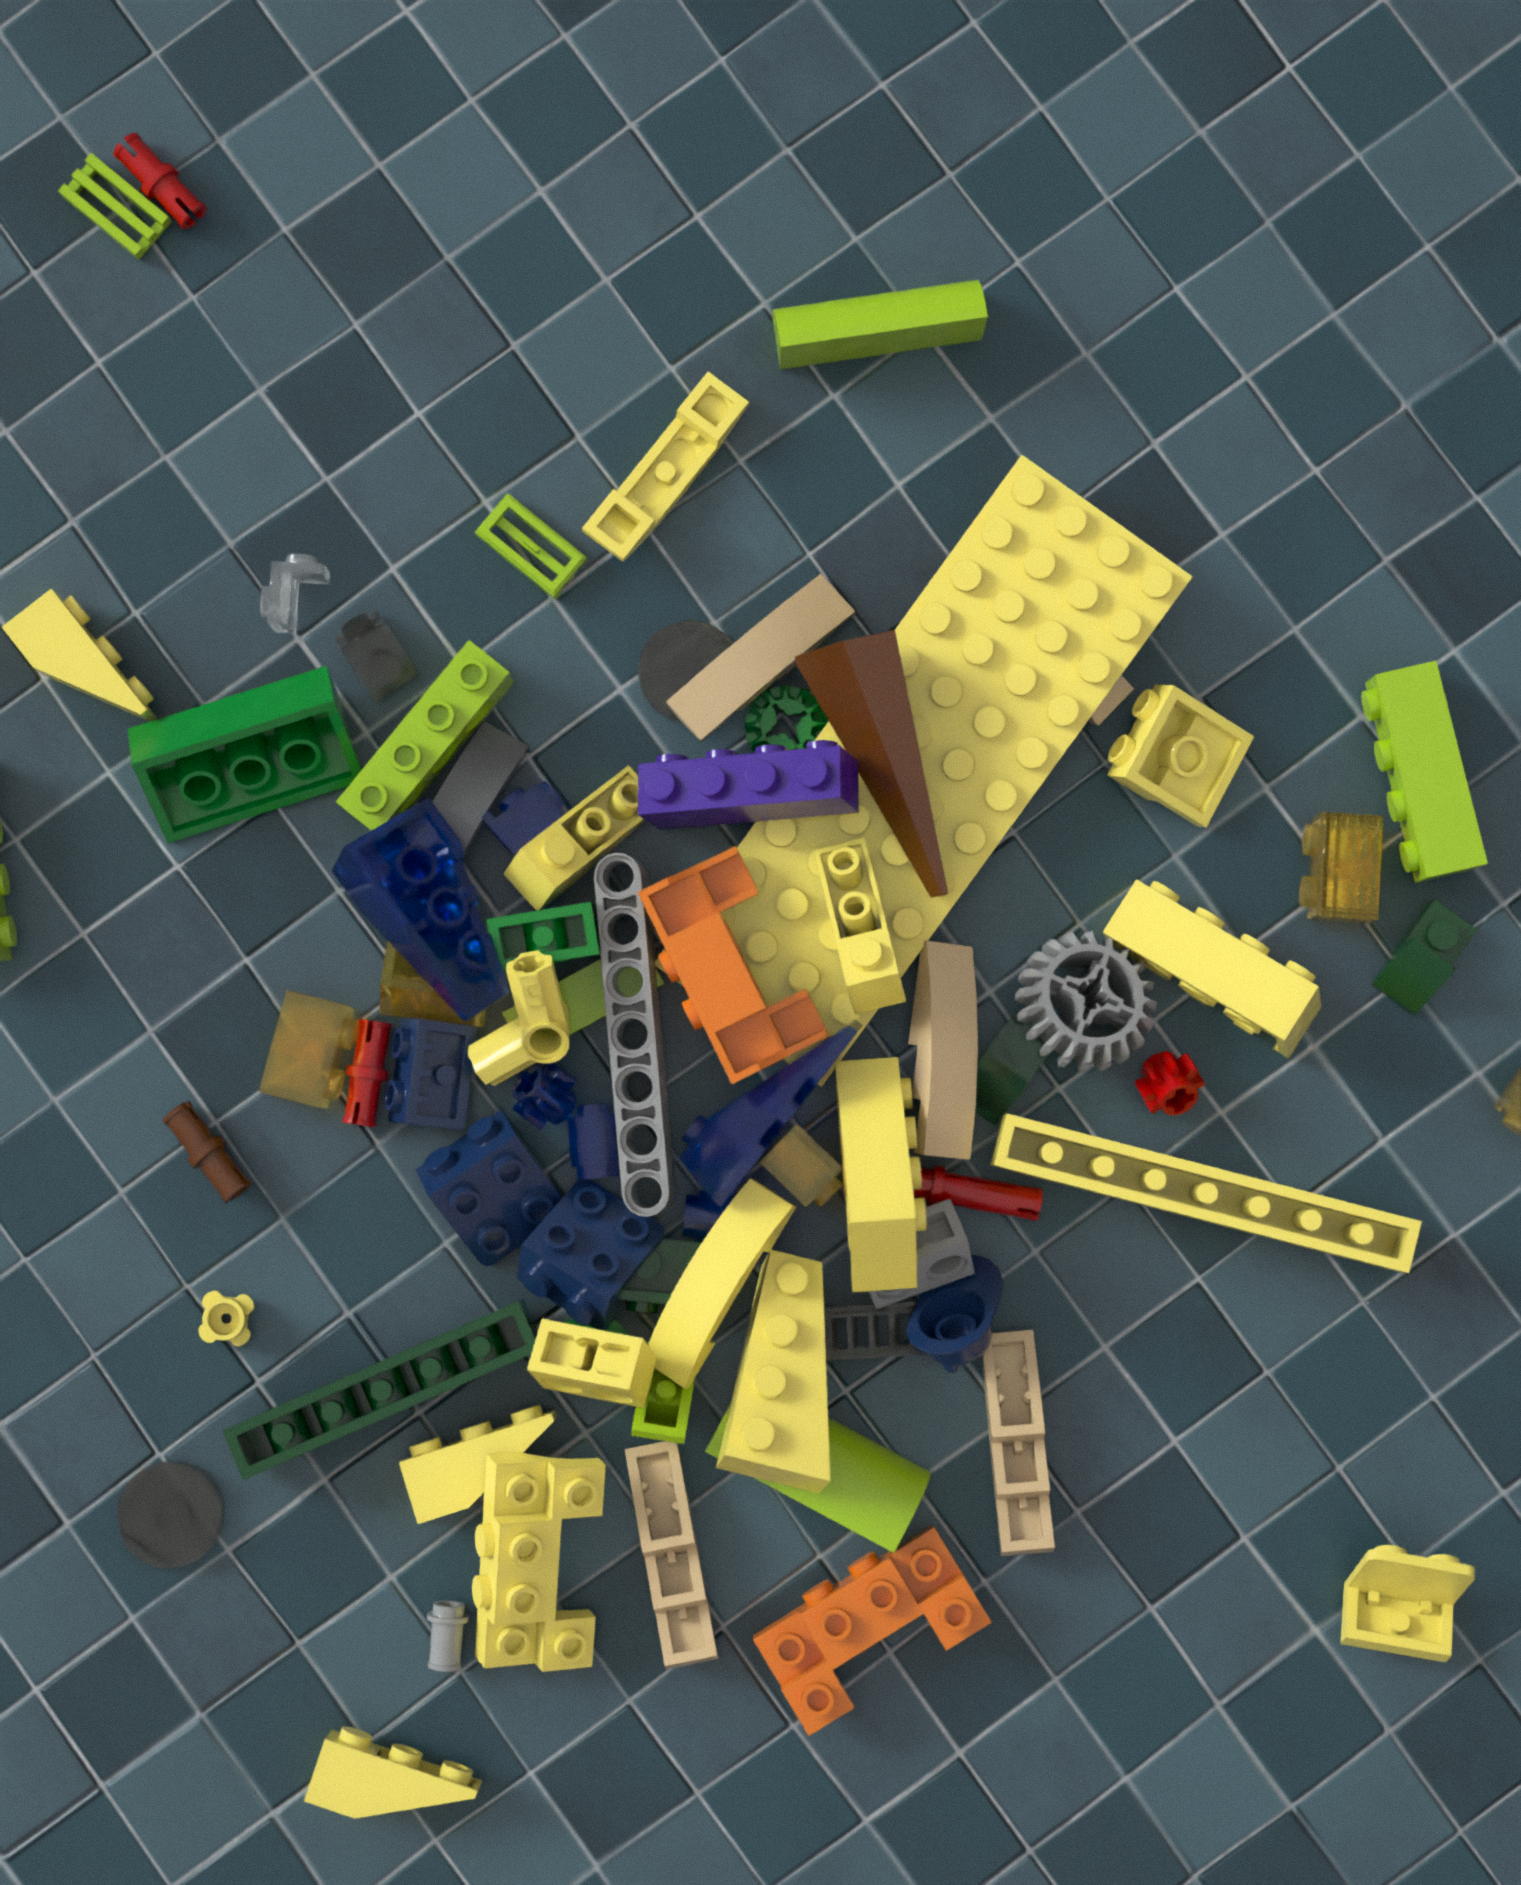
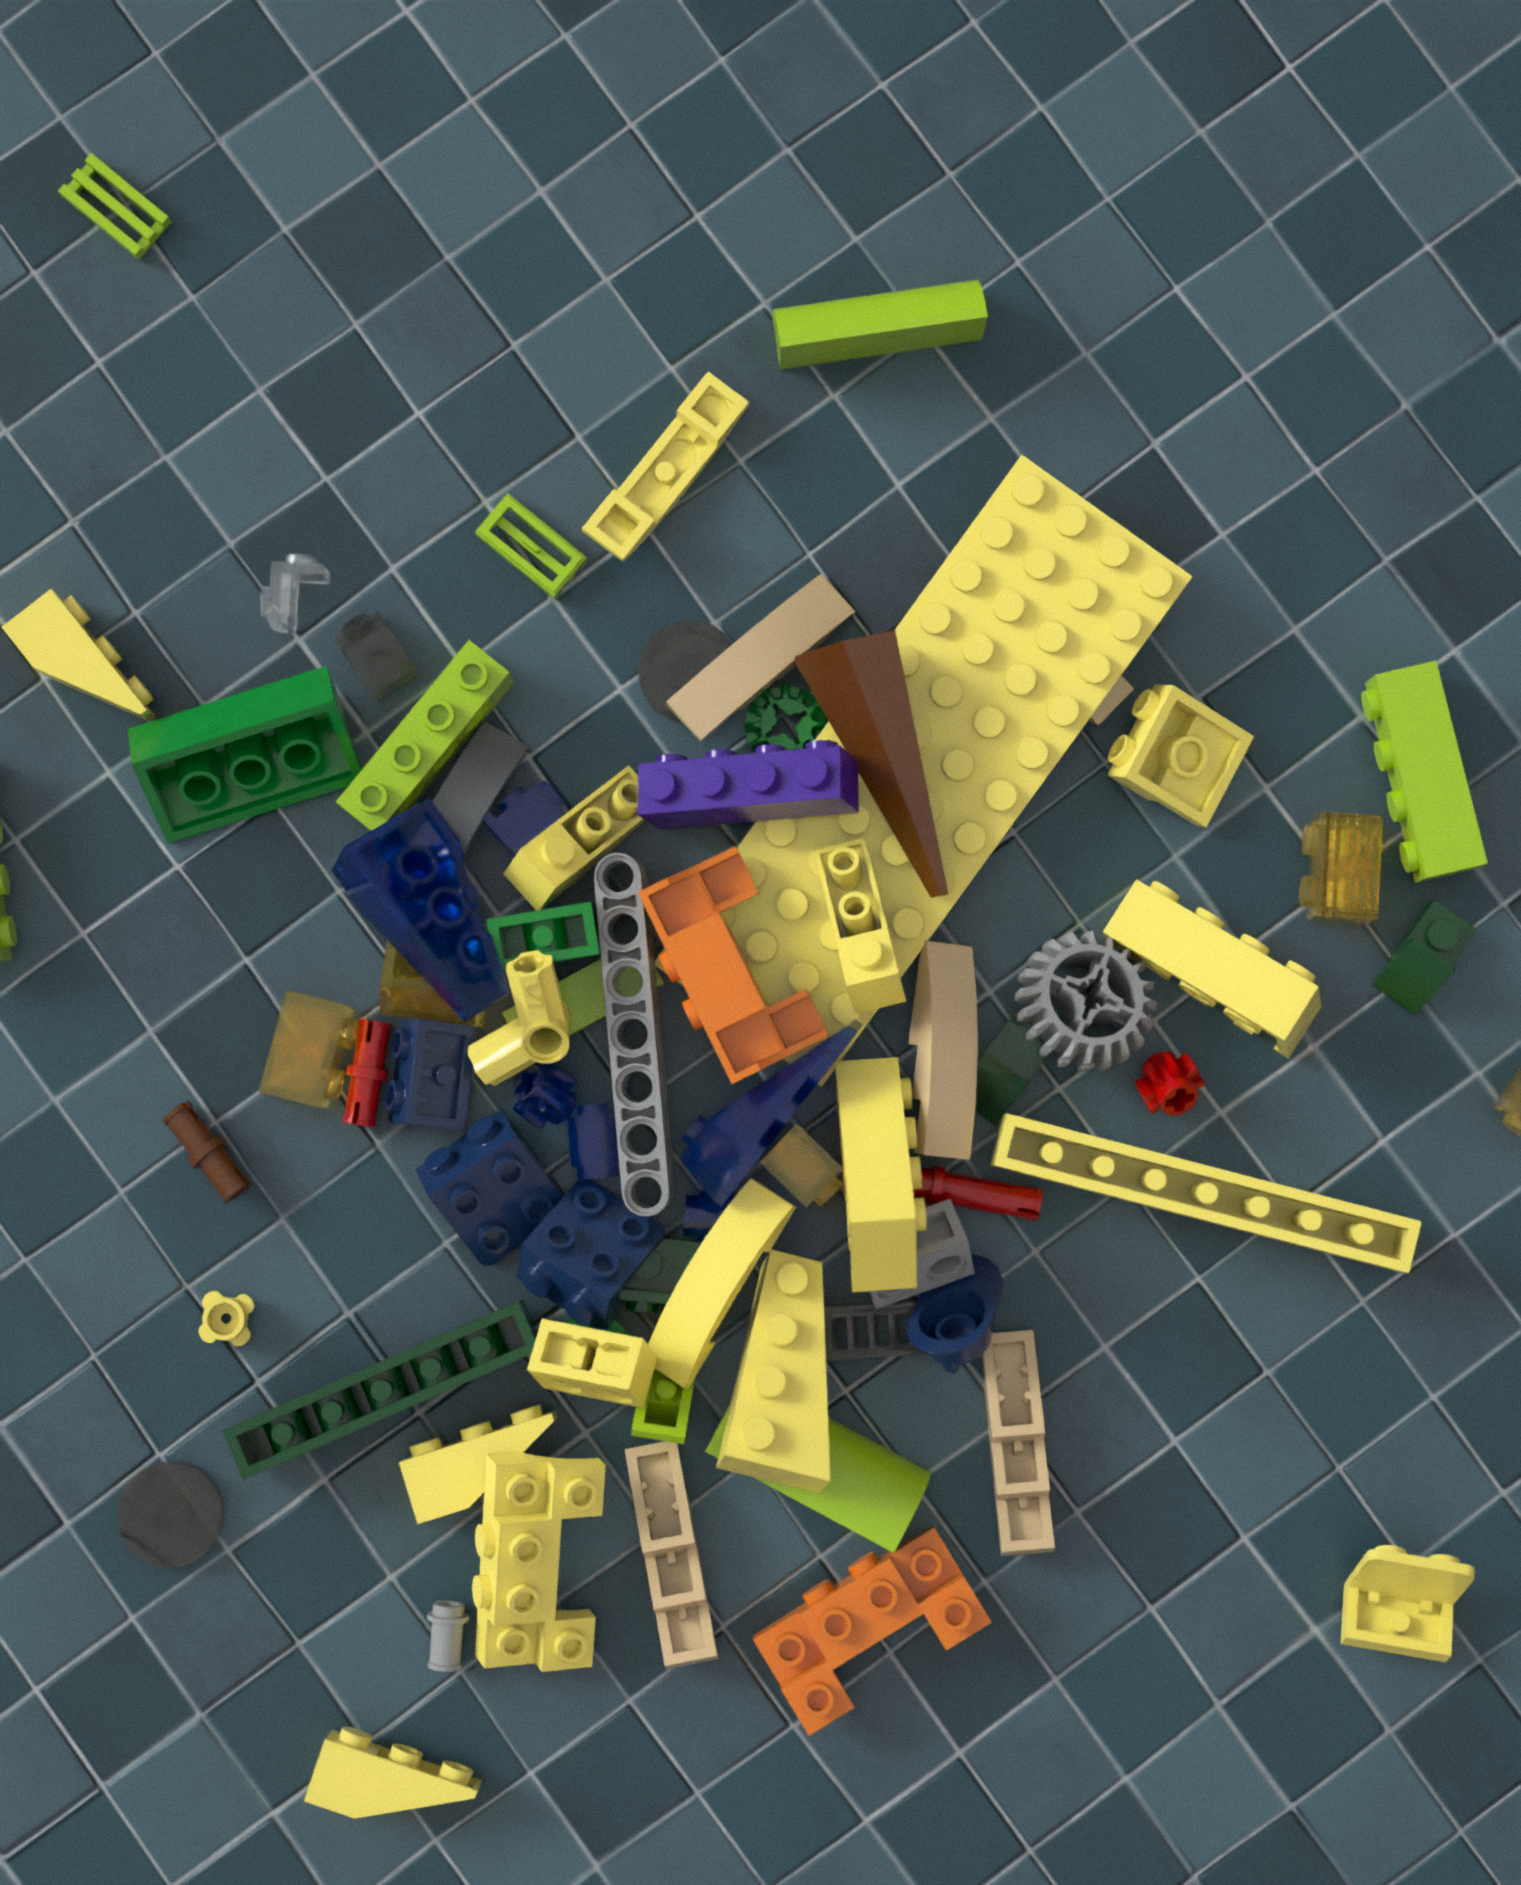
red pin [113,133,207,230] -> none

